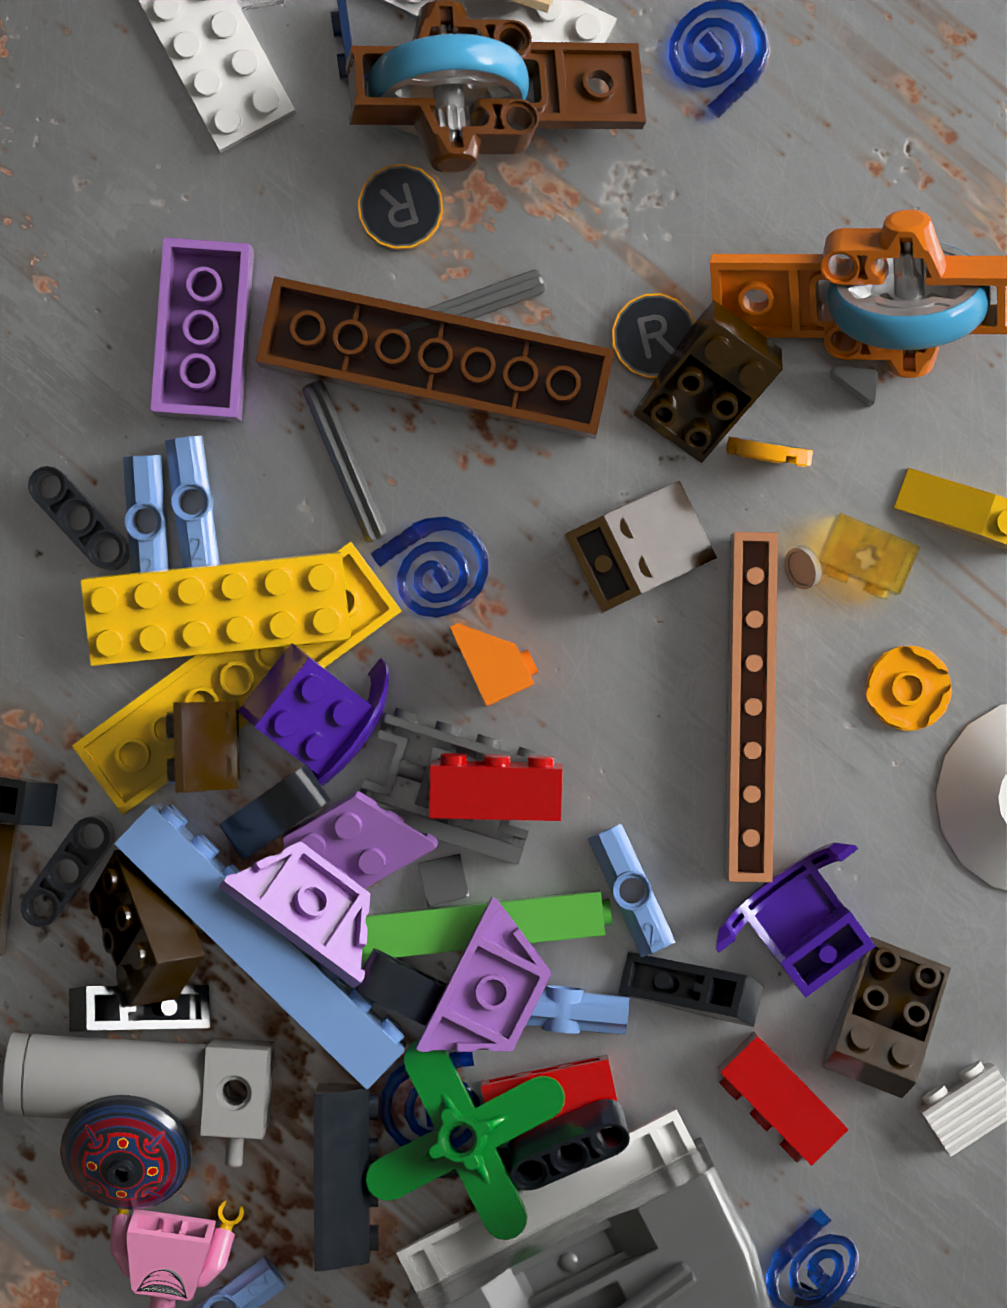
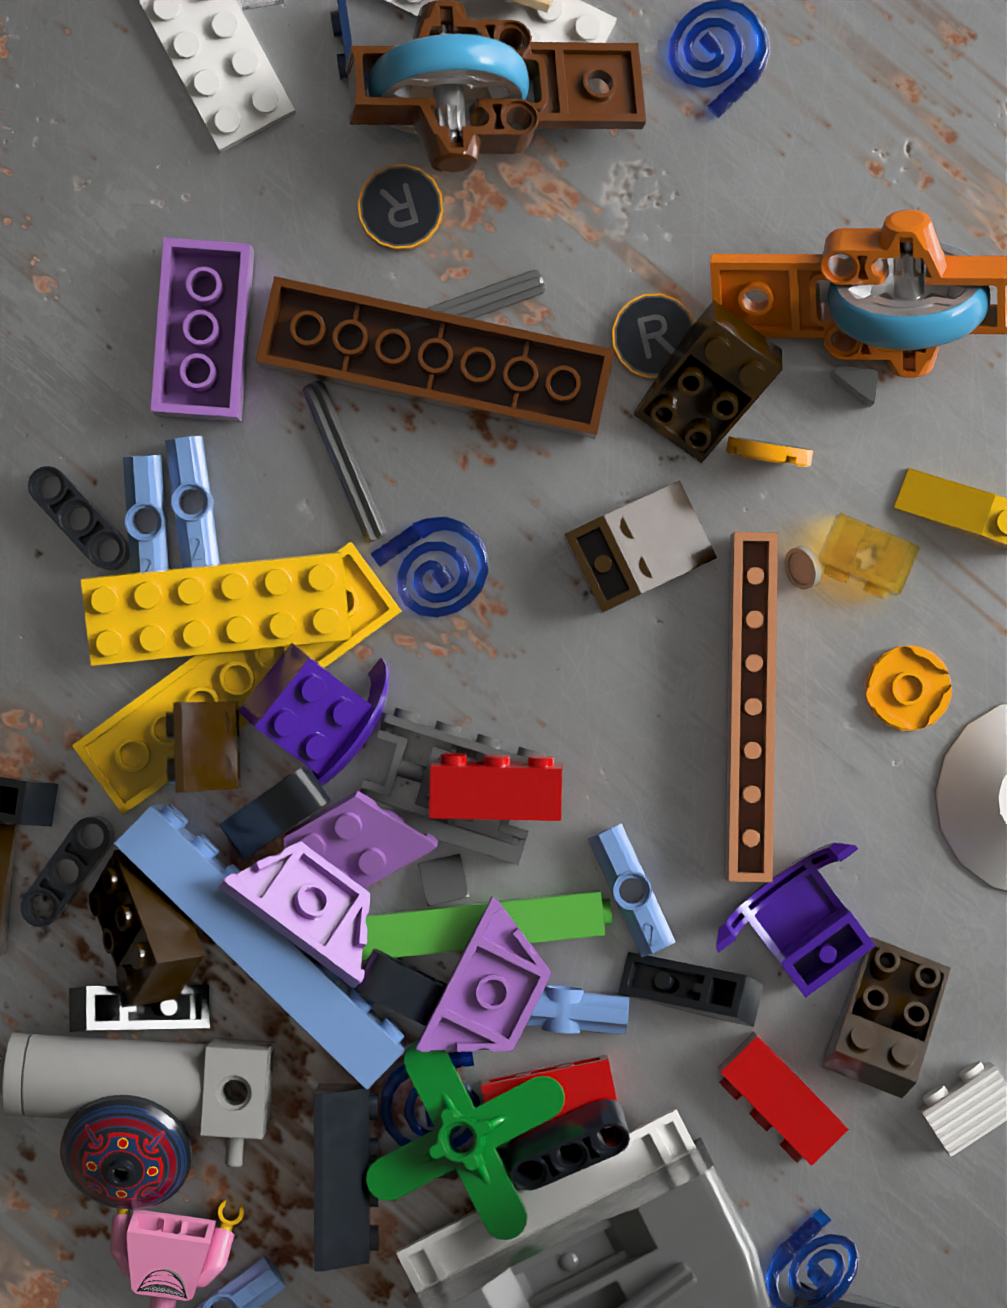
orange slope [450,623,539,707] -> none

